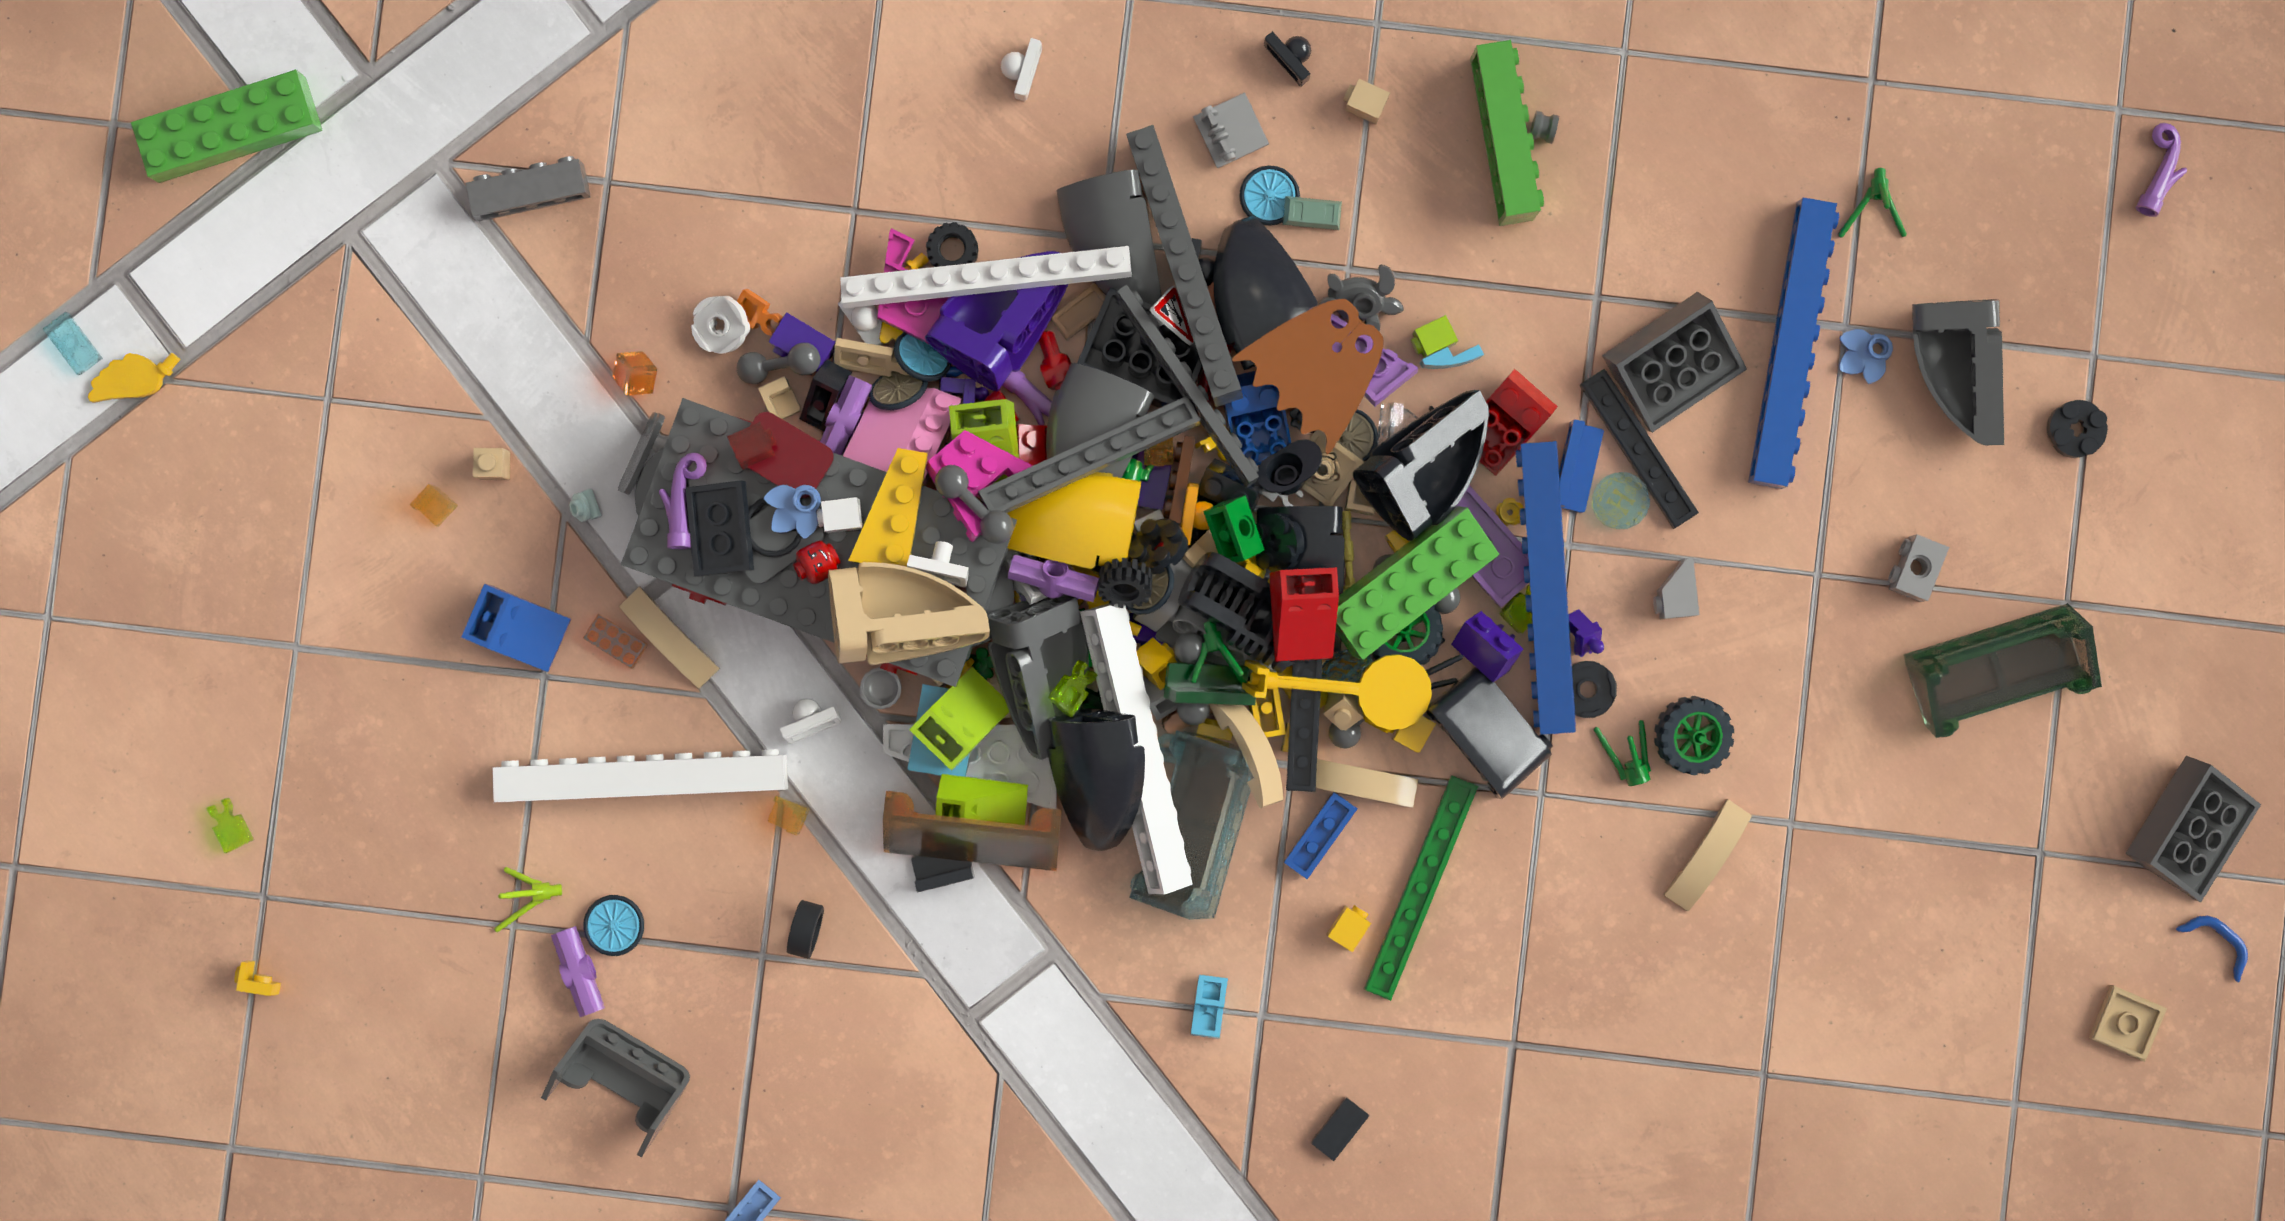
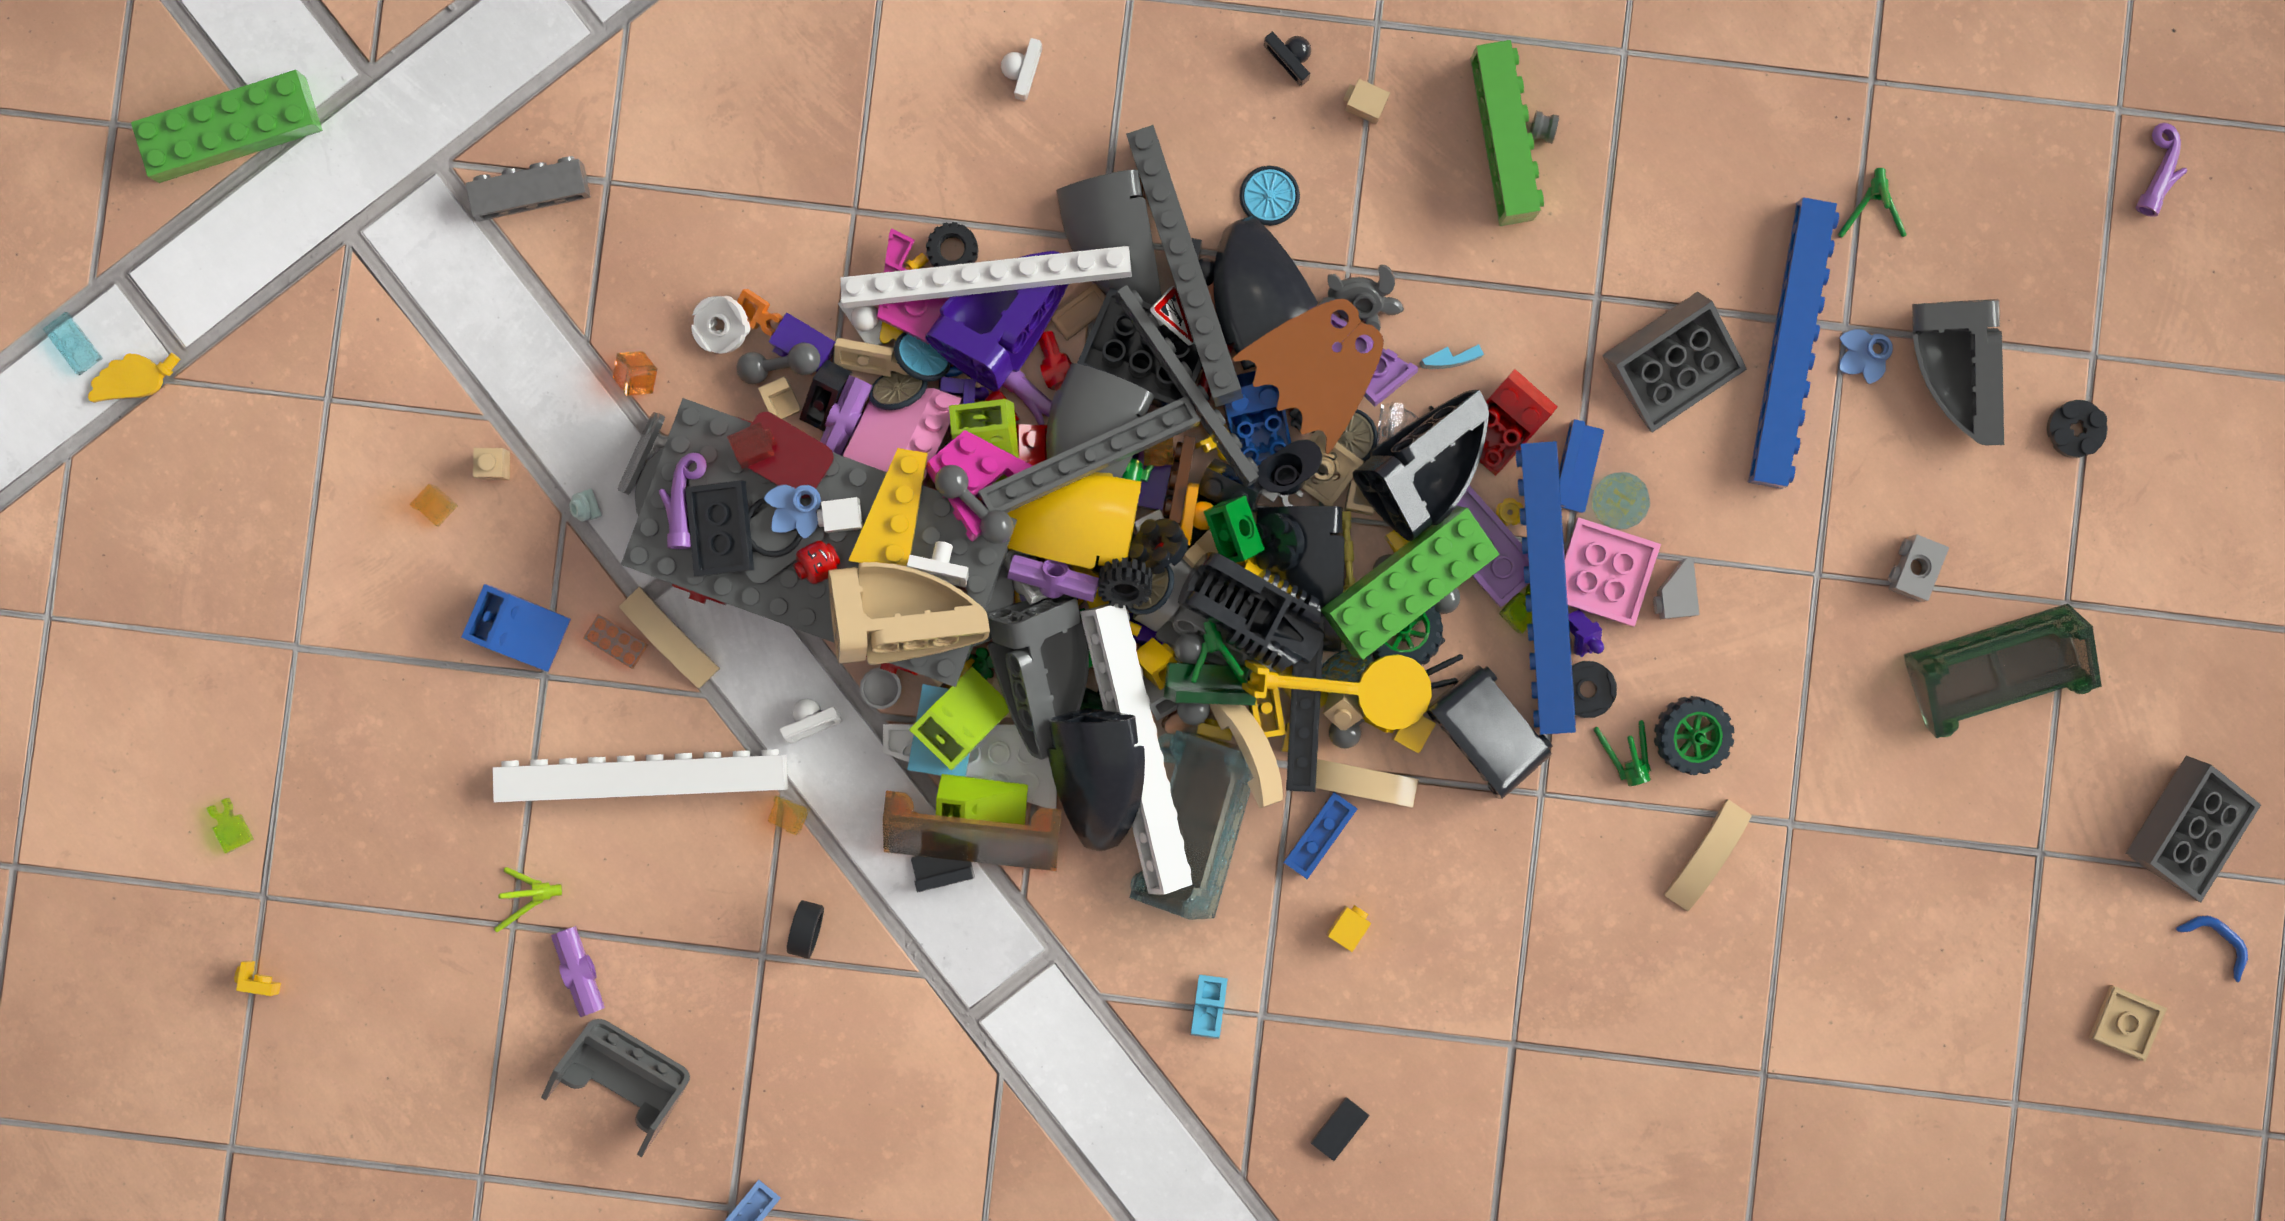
medium azure wheel [583,895,644,956] -> none
clear neon green plate [1048,660,1098,717] -> none
light grey hinge [1193,93,1269,168] -> none
red slope [1269,567,1339,662] -> none
sand green tile [1283,196,1342,230] -> none
green tile [1364,775,1479,1001] -> none
lime brick [1411,315,1458,358] -> none
dark purple brick [1451,611,1523,682] -> none
black tile [1579,368,1699,529] -> none
none -> bright pink plate [1565,517,1661,627]

